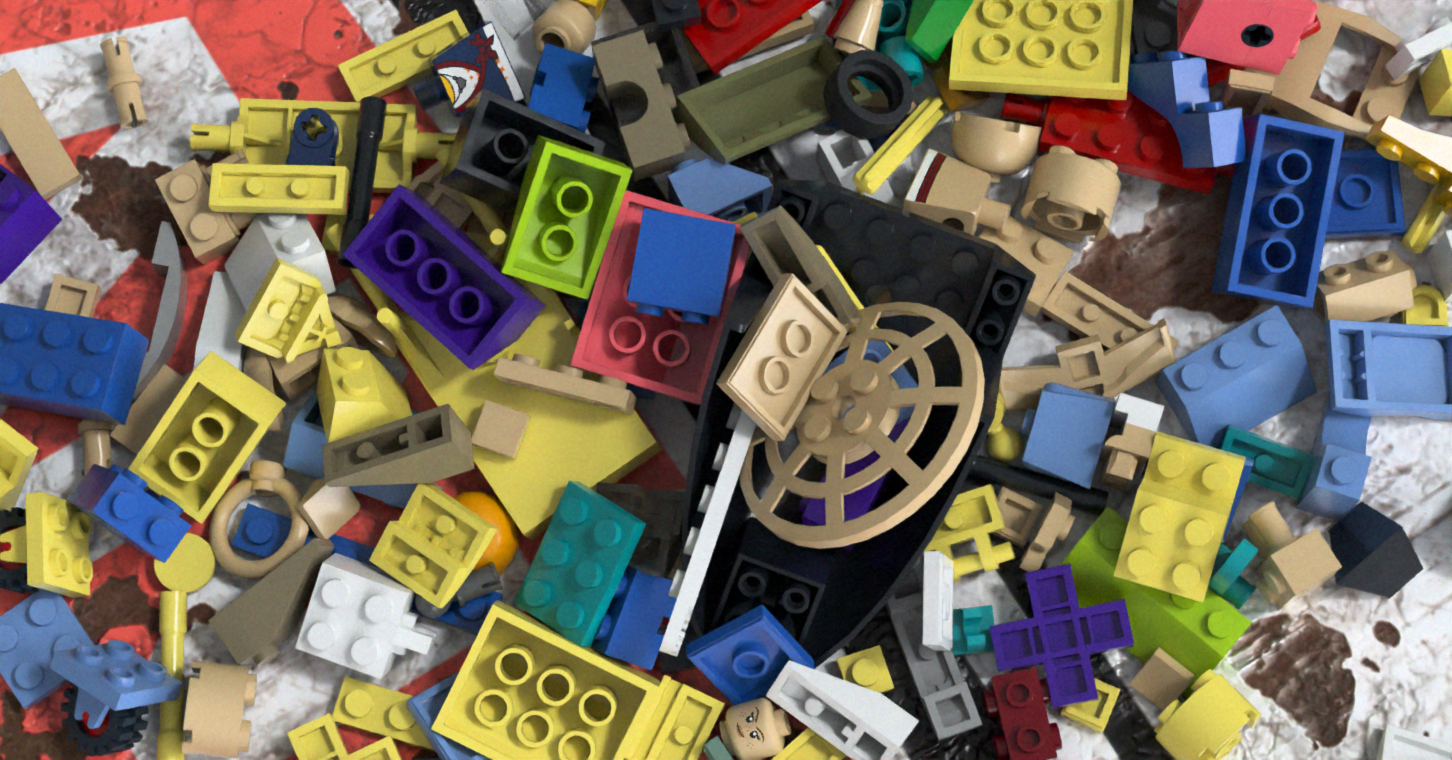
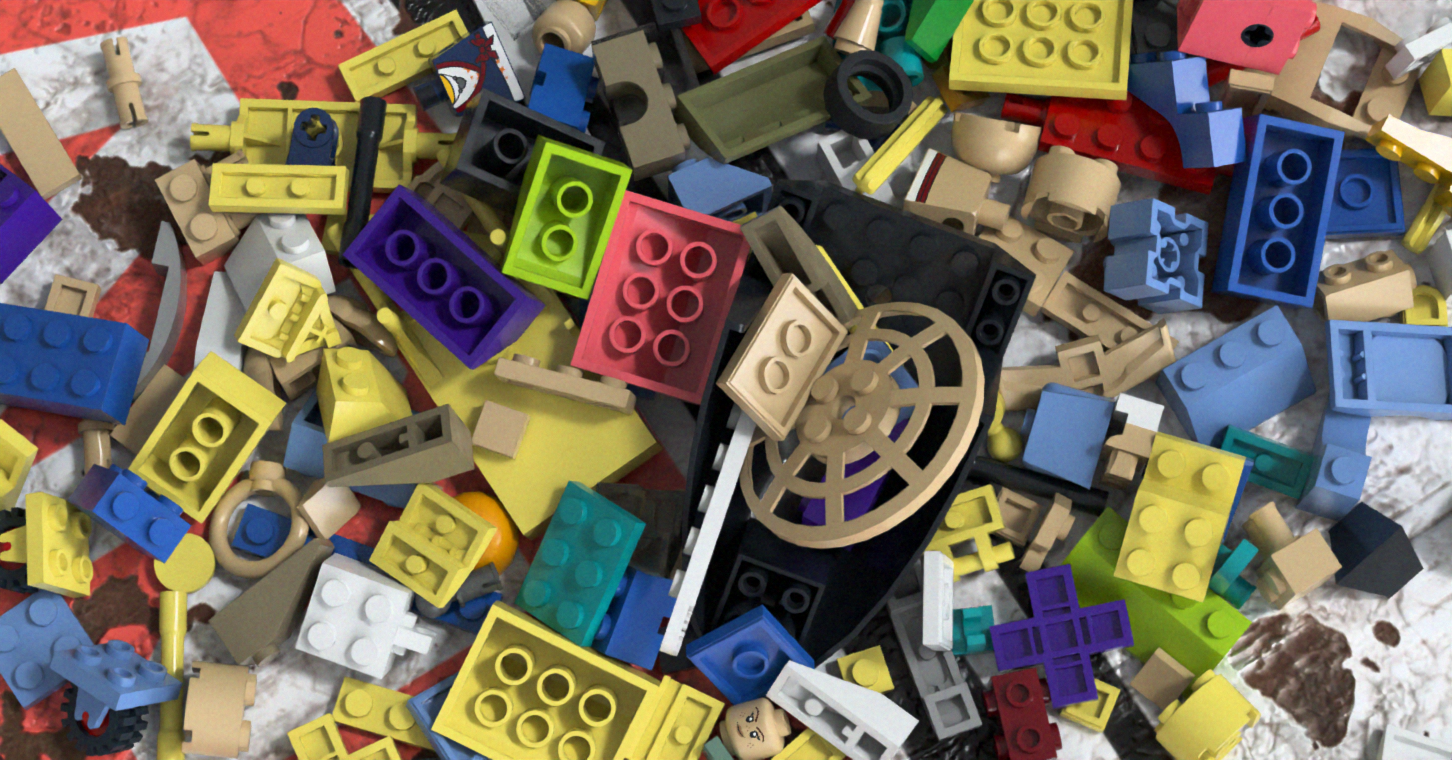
blue brick [627,208,736,325] -> none
none -> medium blue brick [1103,198,1209,314]

